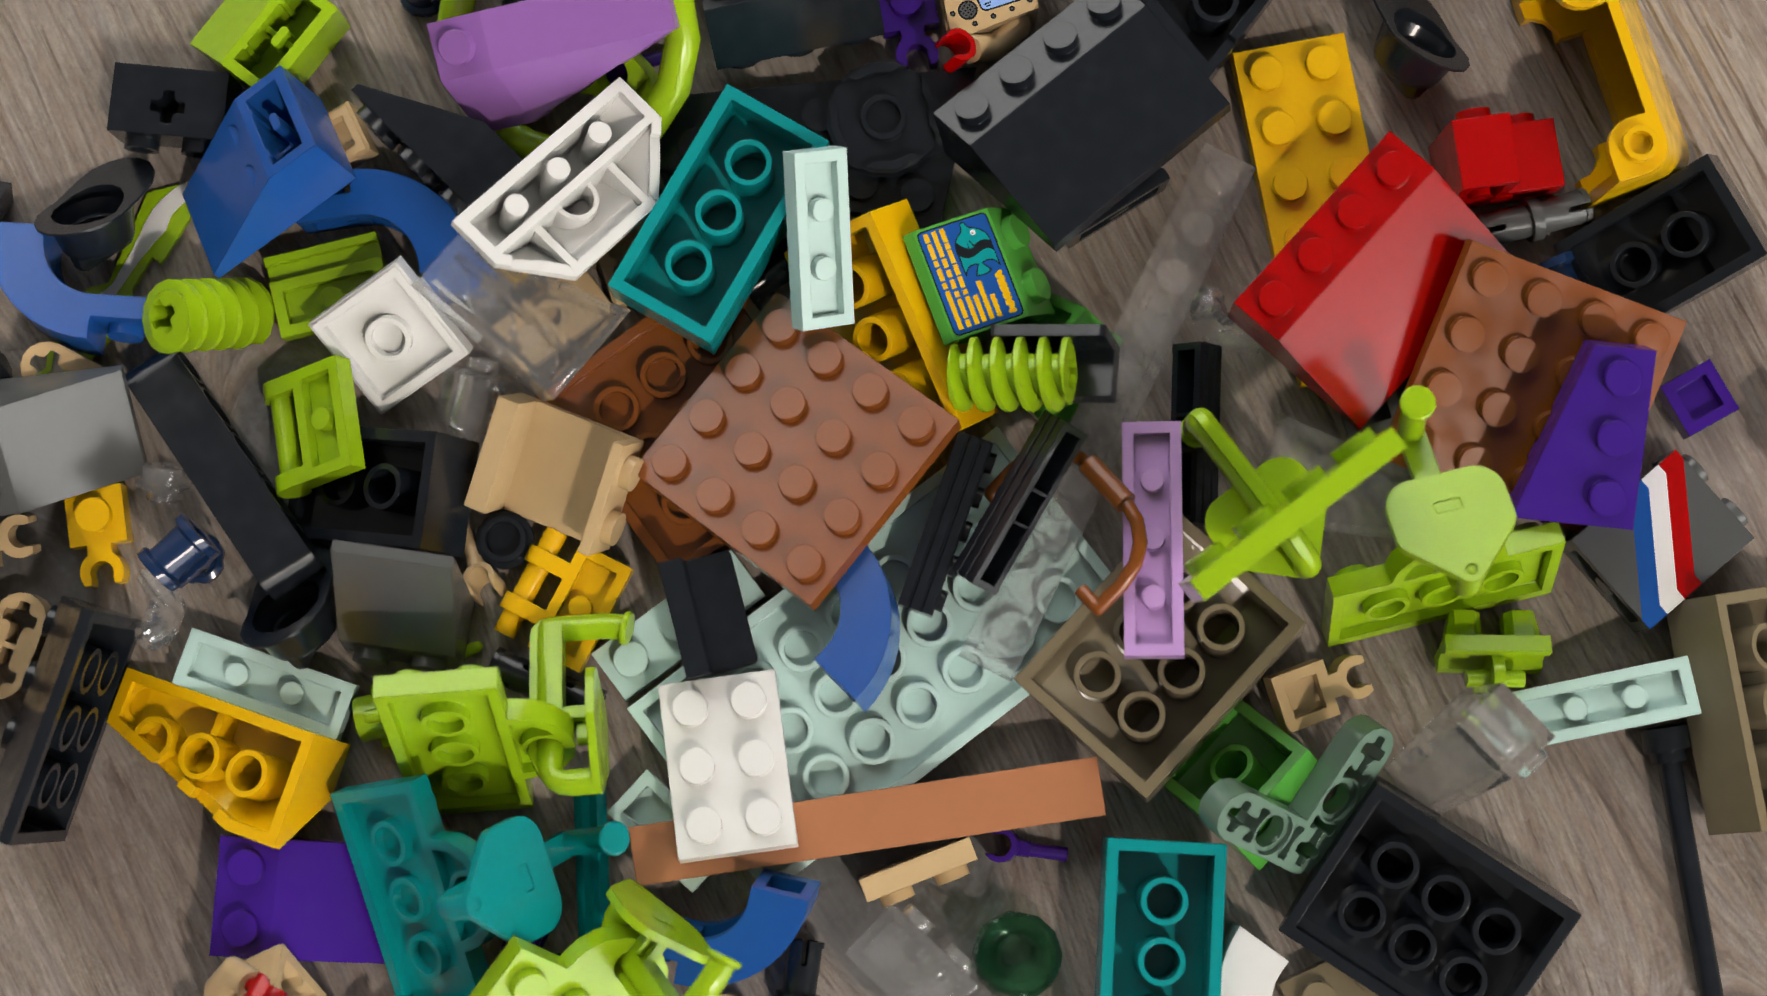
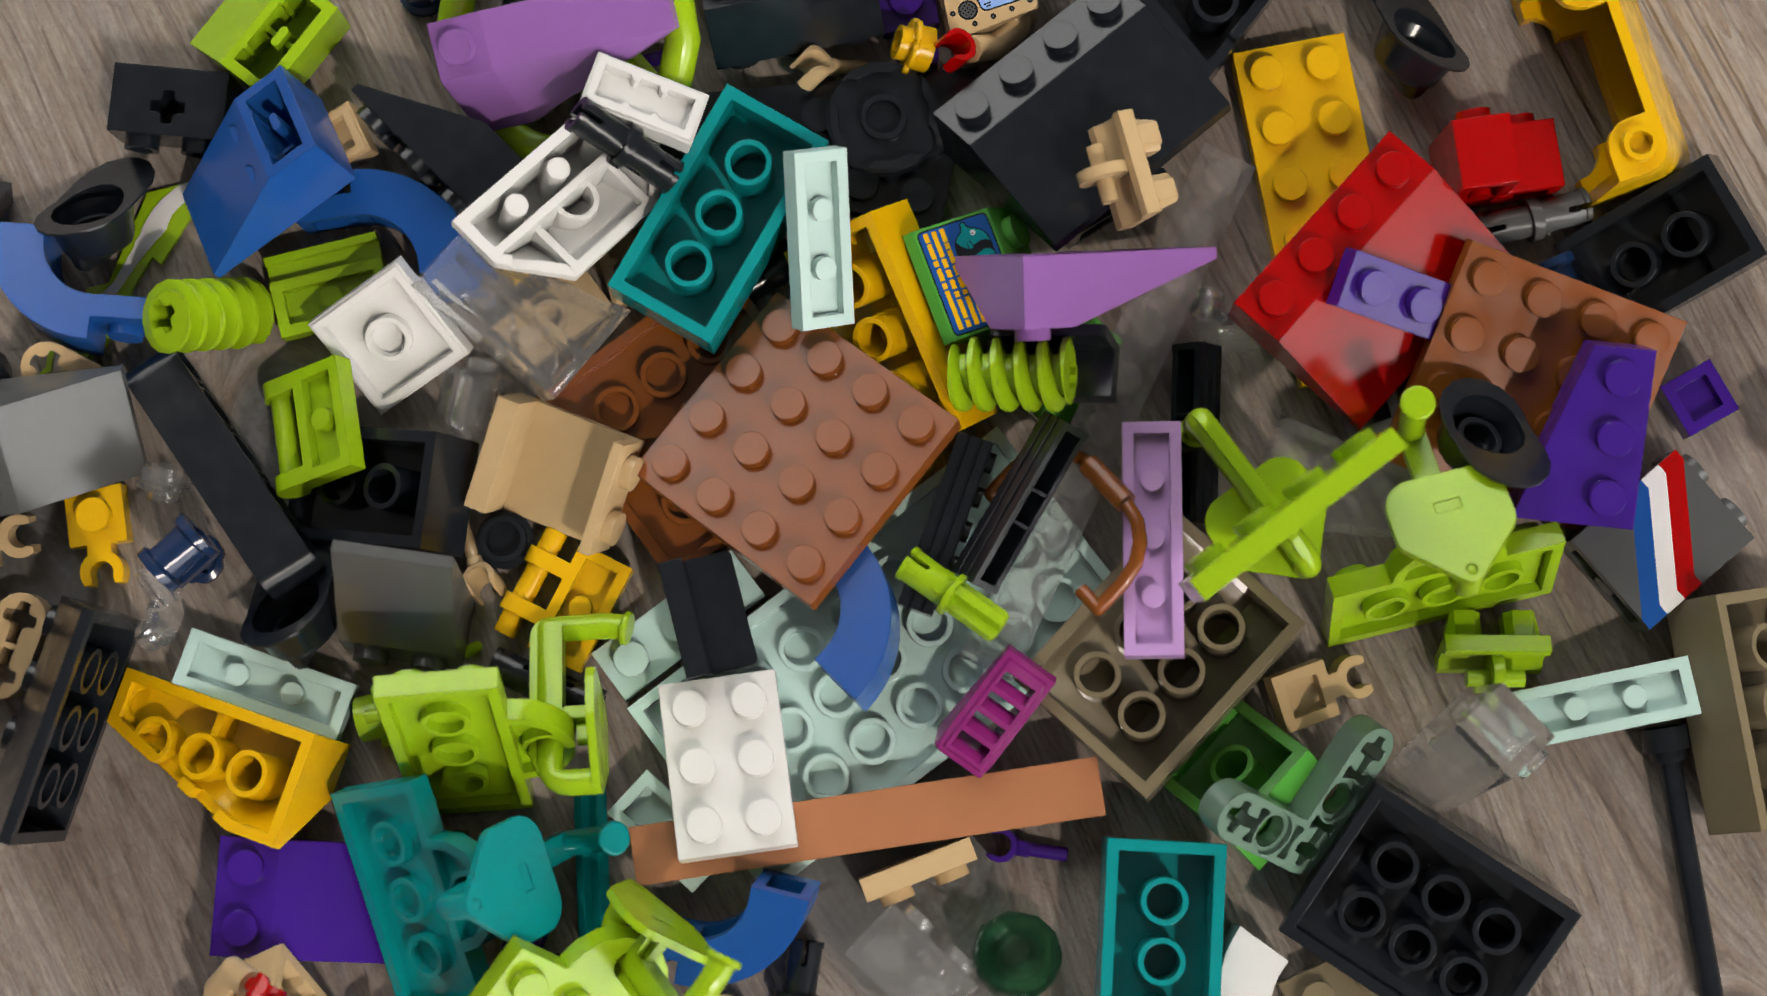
none -> black pin [564,97,684,194]
none -> white plate [580,51,710,154]
none -> tan hand [789,45,867,91]
none -> yellow plate [890,18,937,74]
none -> lime axle [895,546,1009,641]
none -> magenta slope [935,644,1056,778]
none -> medium lavender wedge [955,247,1217,341]
none -> tan hips [1076,109,1179,231]
none -> plate [1326,247,1452,340]
none -> black piece [1436,377,1551,489]

